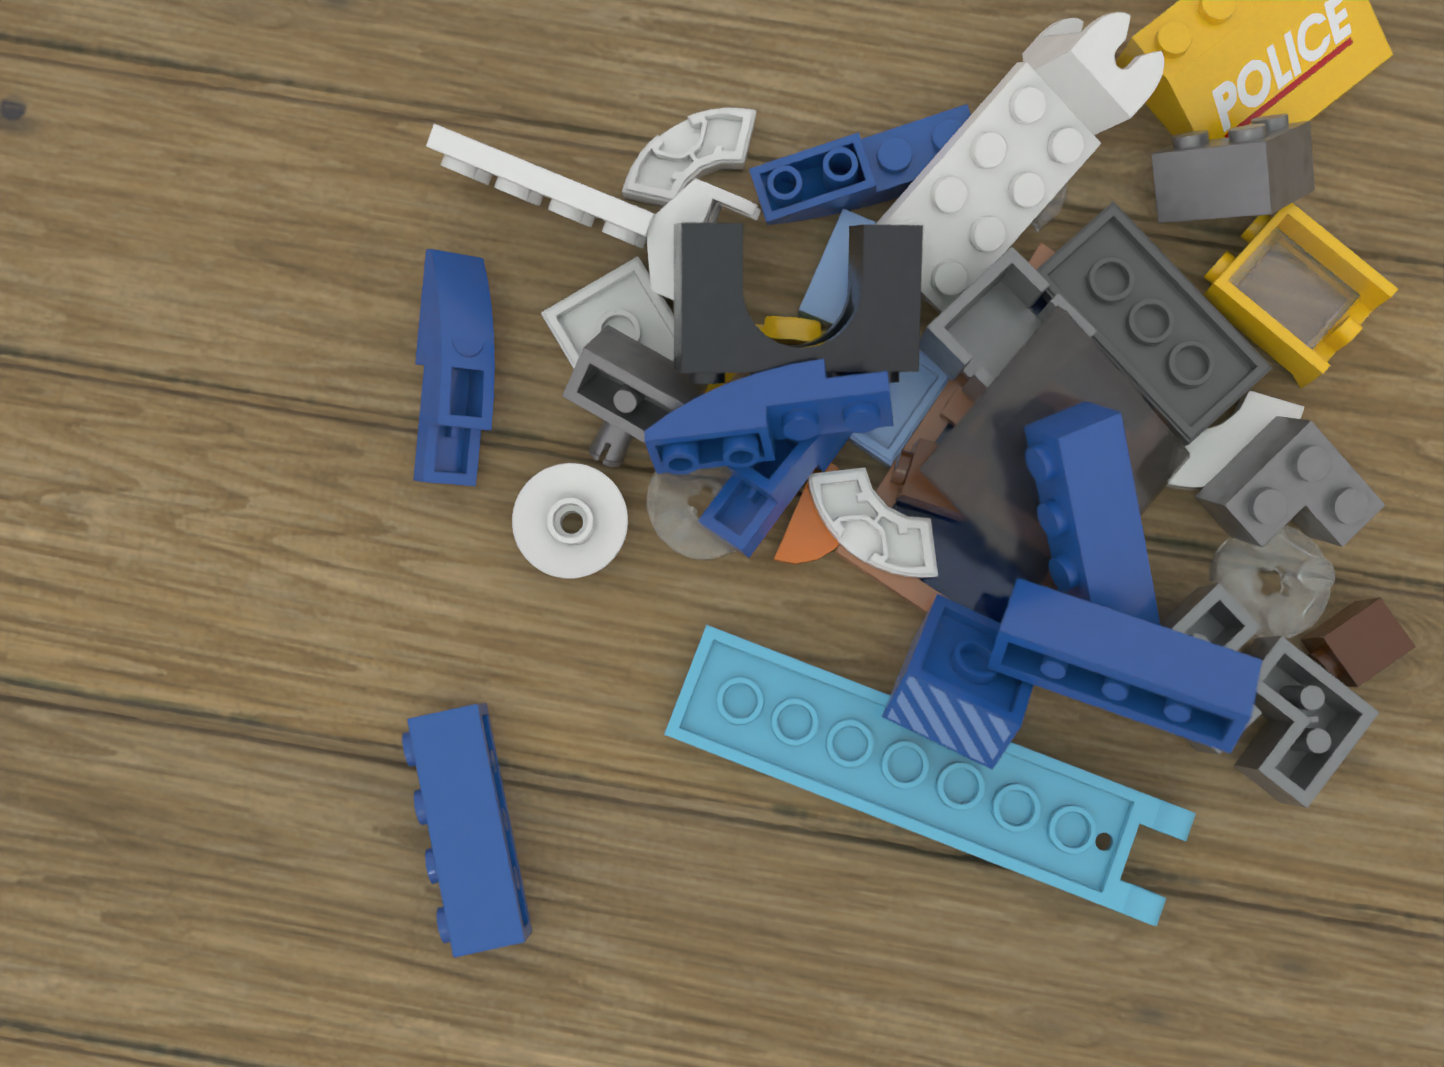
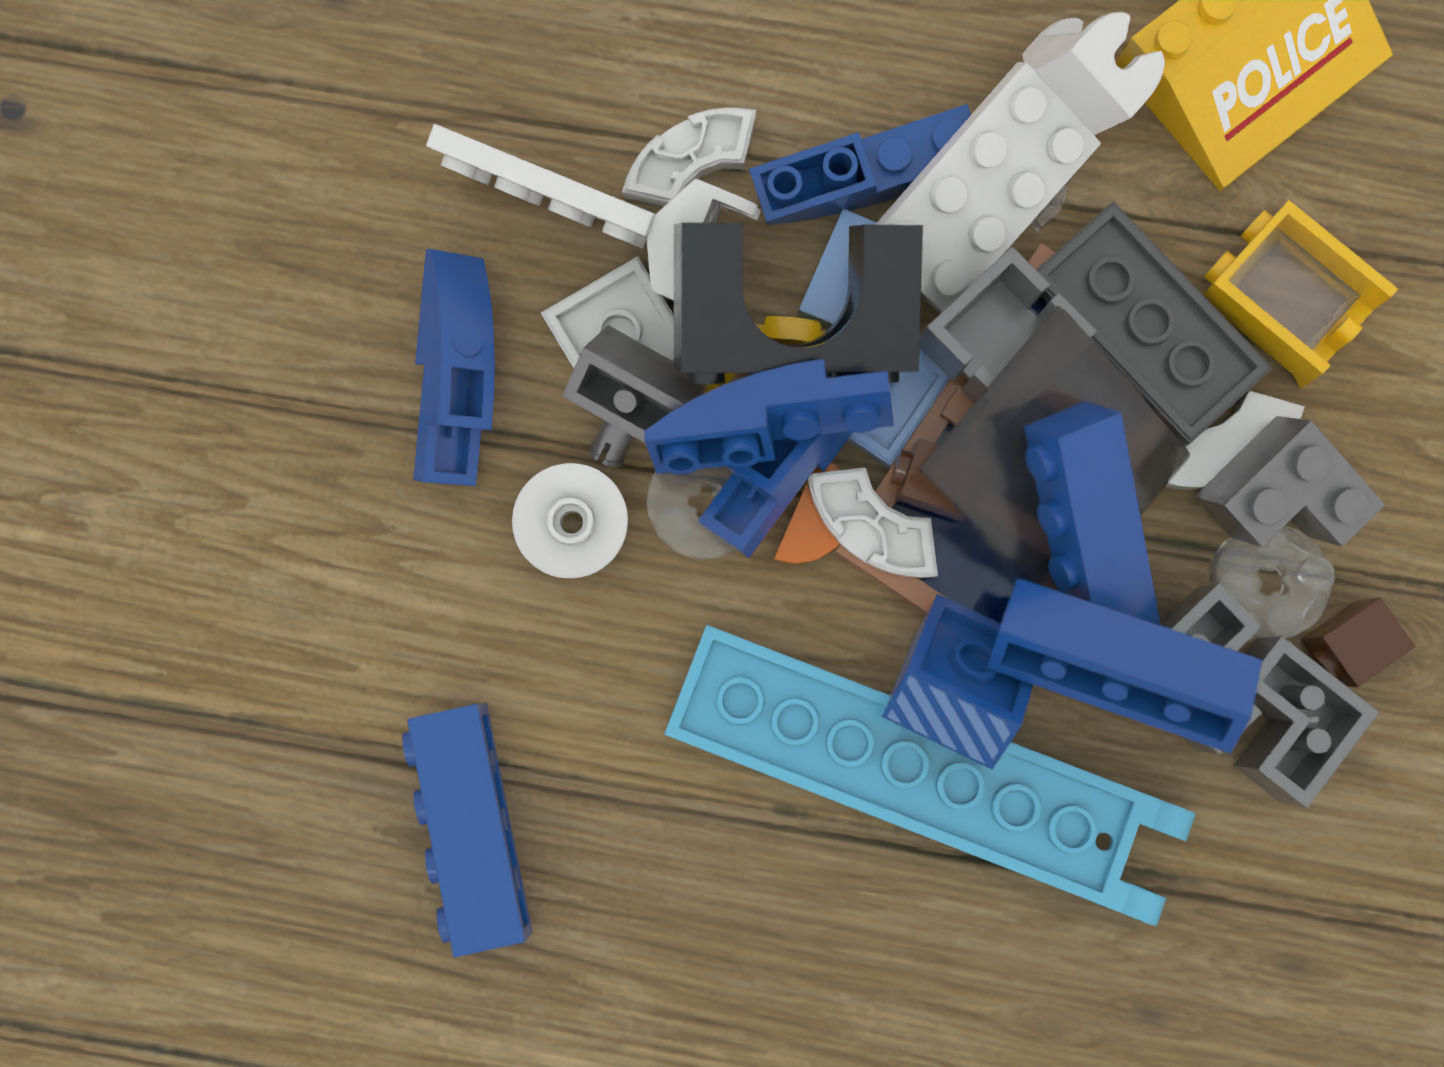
flat silver brick [1151,114,1315,223] -> none

